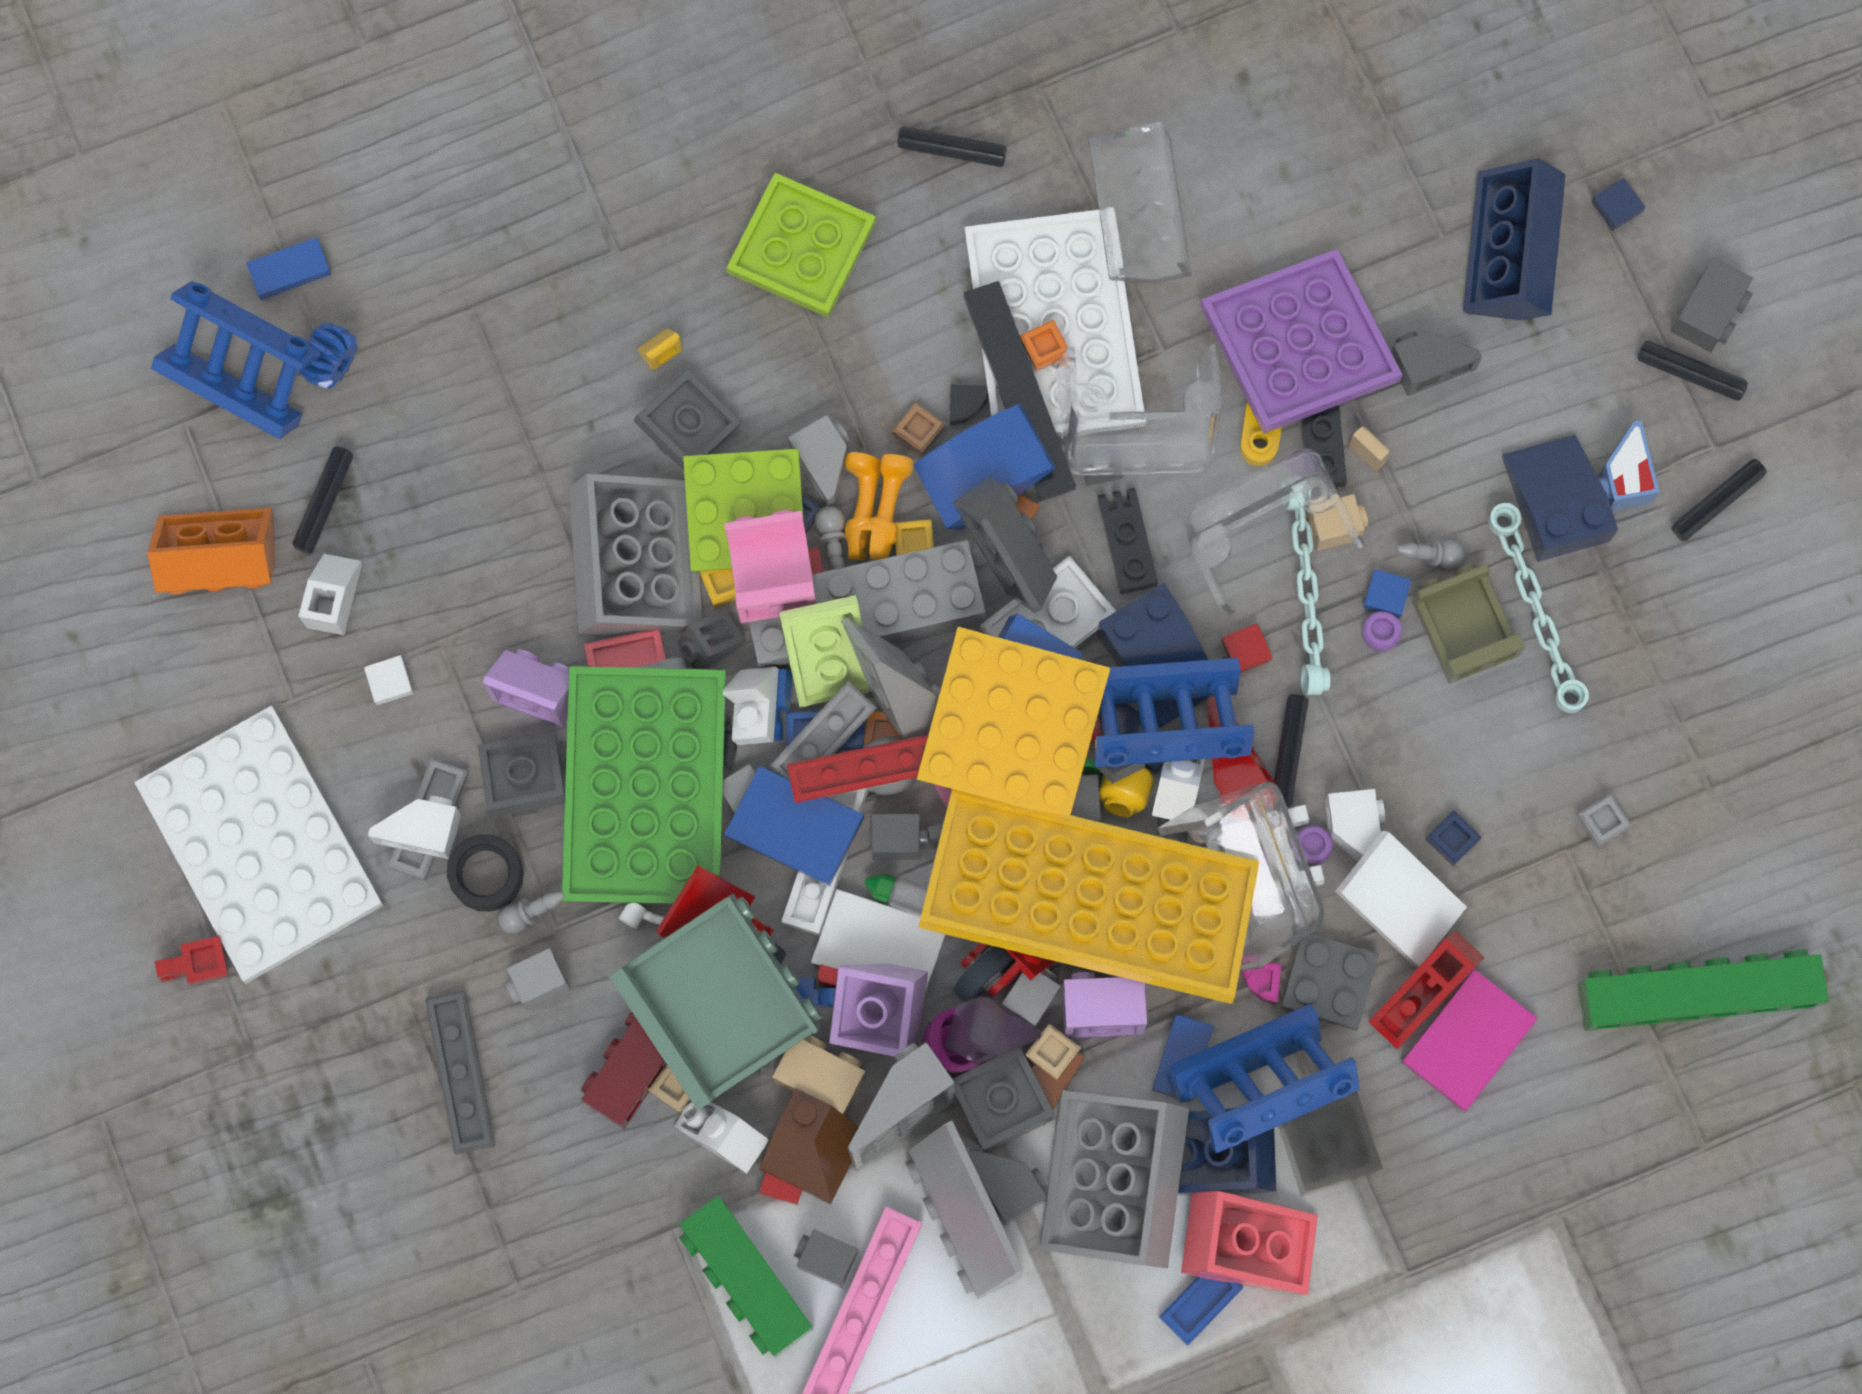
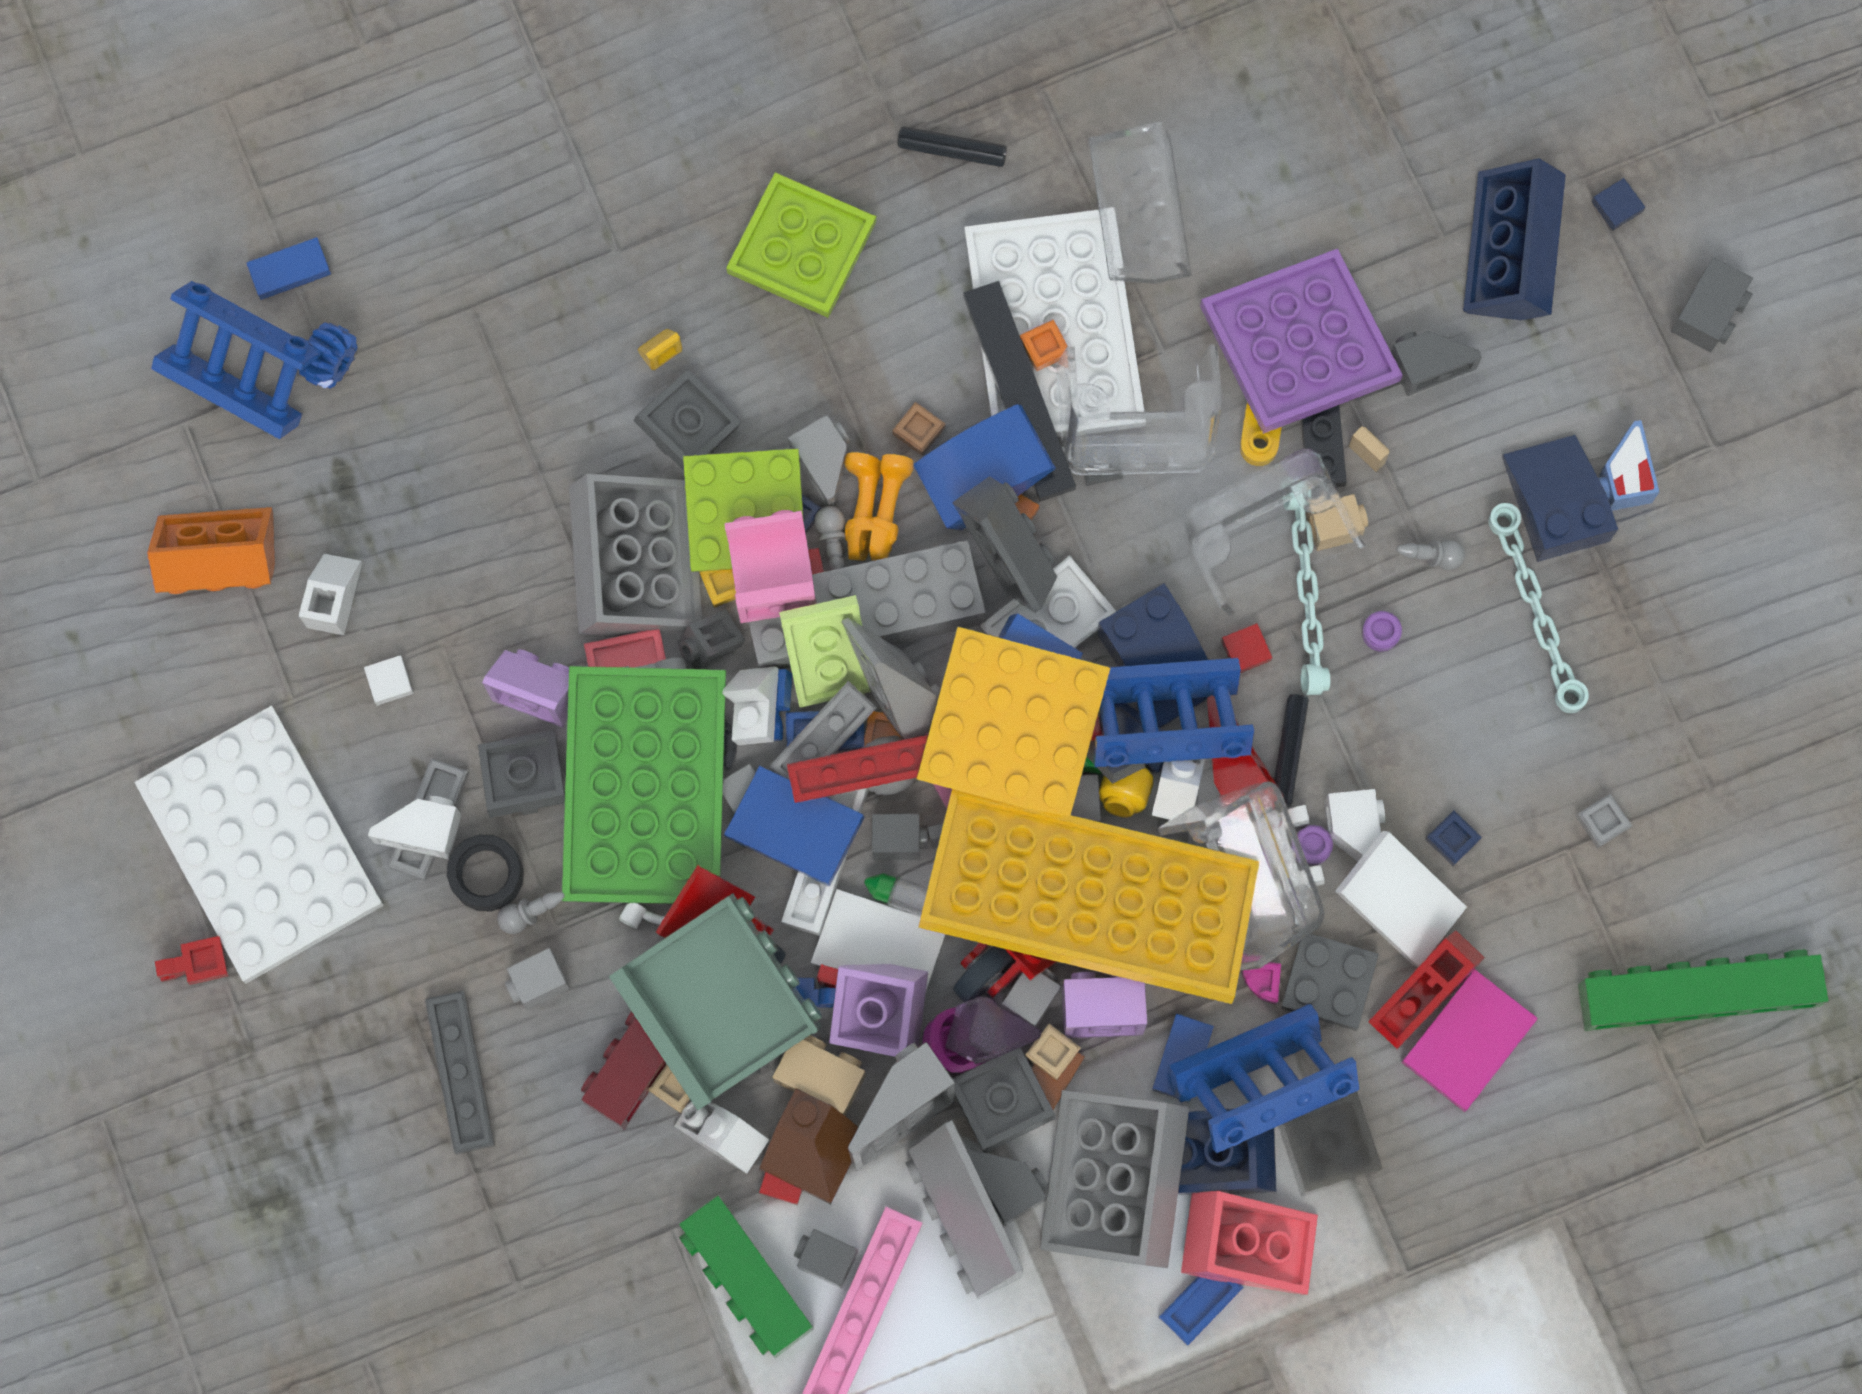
black axle [292,446,353,554] -> none
yellow tile [894,519,934,556] -> none
black tile [950,385,988,425] -> none
black hinge [1097,488,1158,594] -> none
blue tile [1363,569,1412,618] -> none
olive panel [1412,564,1526,684] -> none
black axle [1637,340,1748,401] -> none
black axle [1671,459,1767,541] -> none

